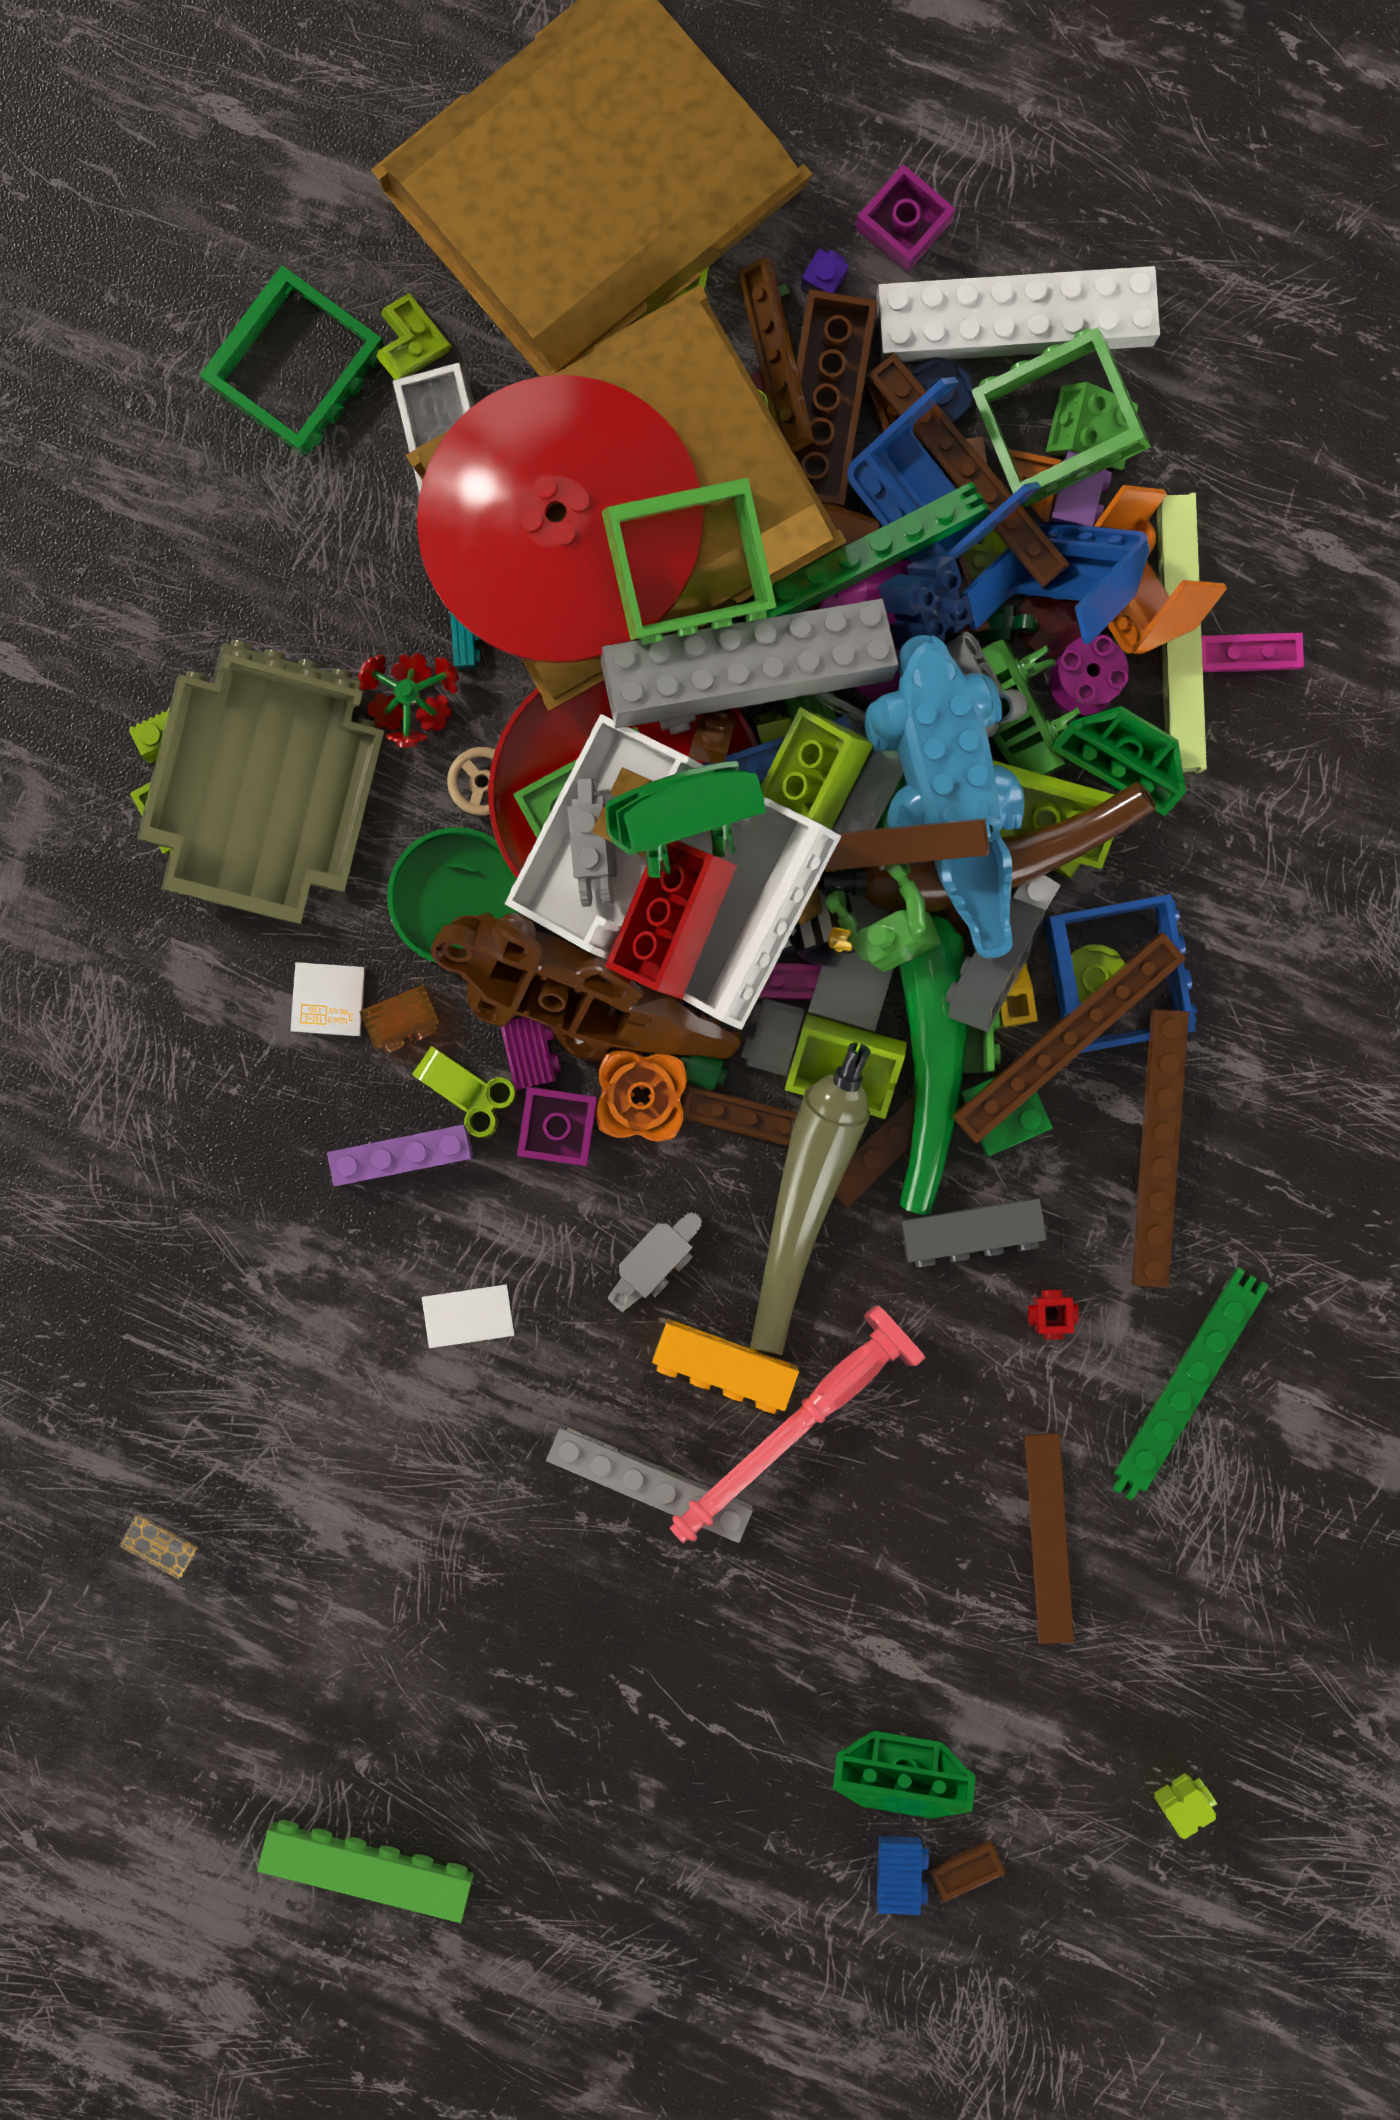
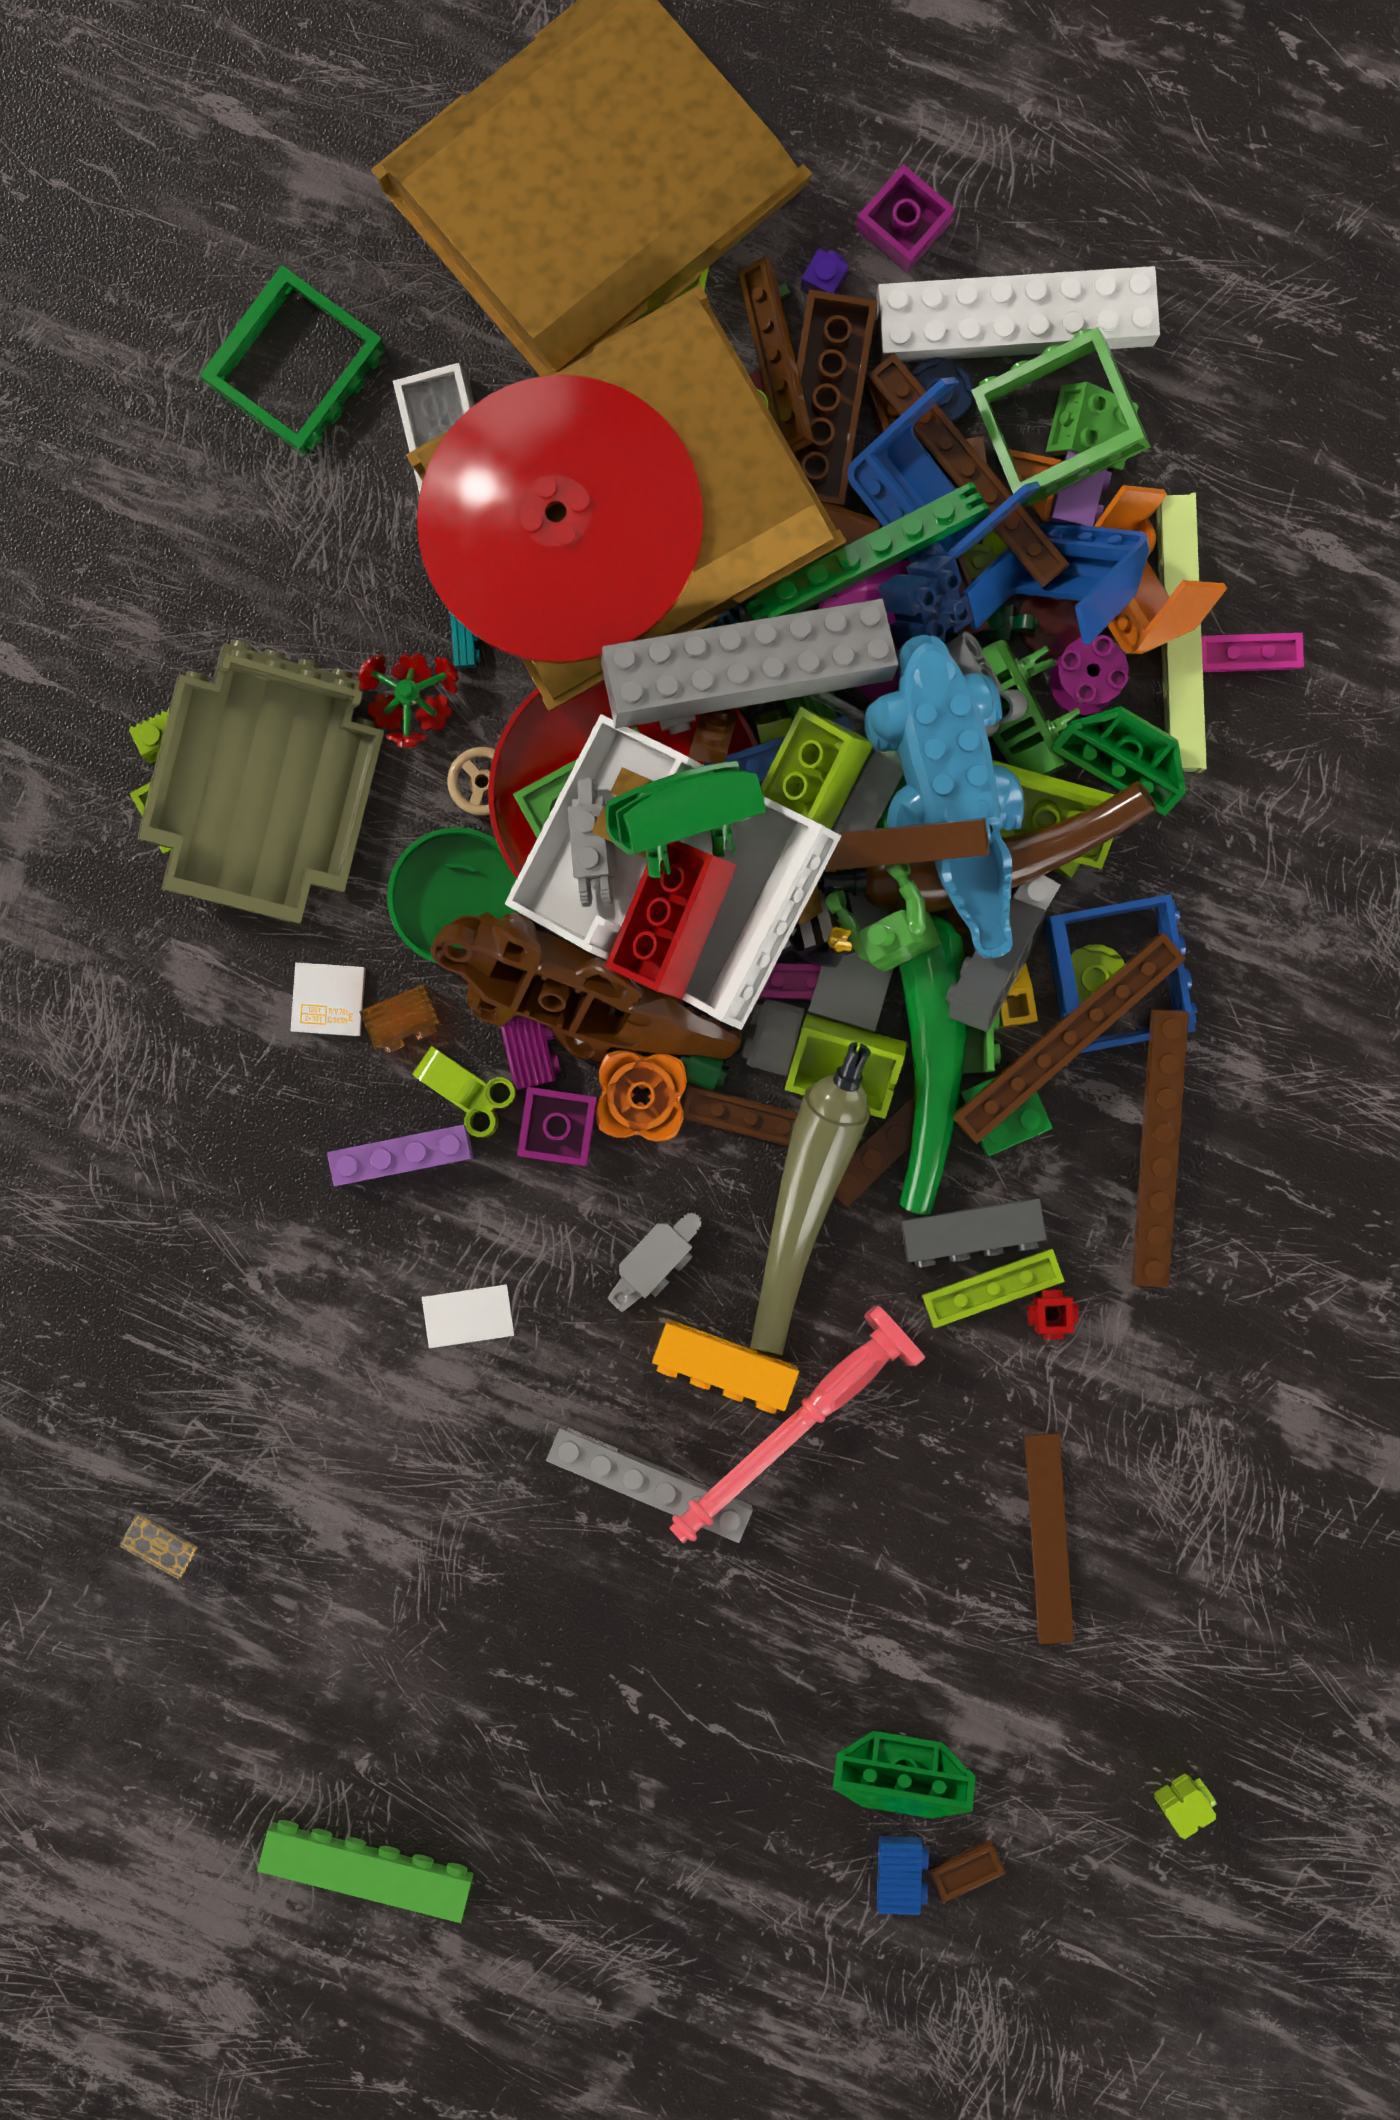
lime tile [376,293,452,380] -> none
bright green window [602,478,776,645] -> none
green hinge [1113,1267,1269,1500] -> none
none -> lime plate [921,1249,1065,1328]

